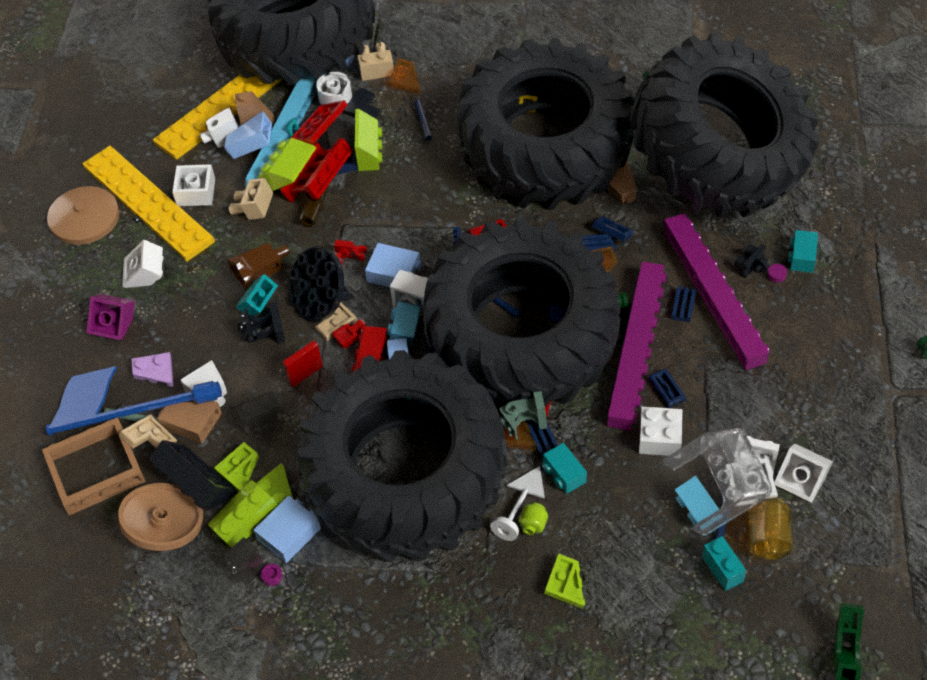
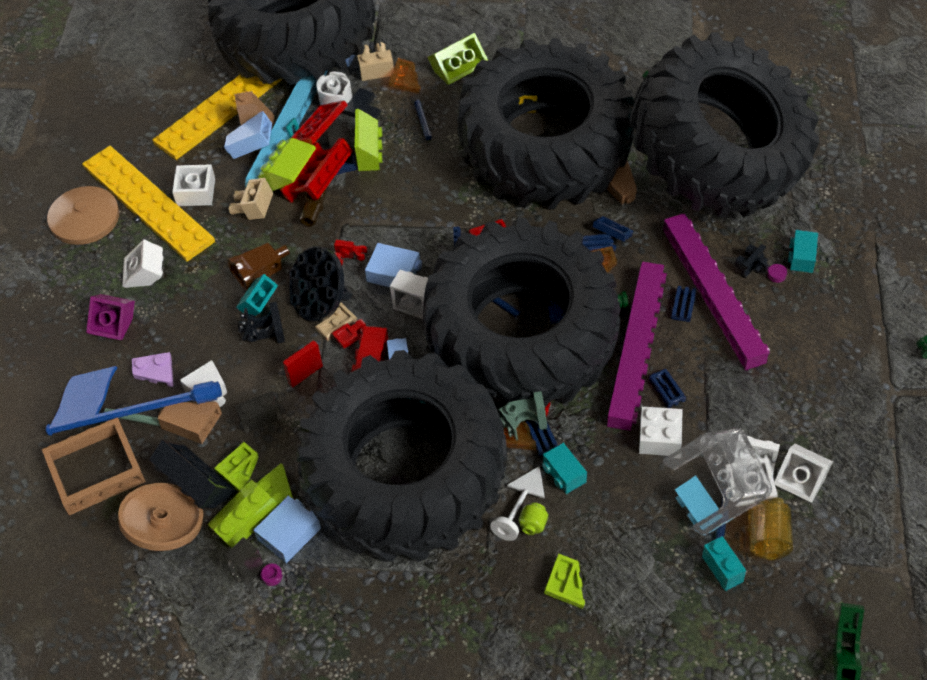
tan tile [119,414,177,449] -> none
white torso [200,108,239,147] -> none
medium azure brick [387,302,421,347] -> none
none -> lime slope [427,33,488,85]

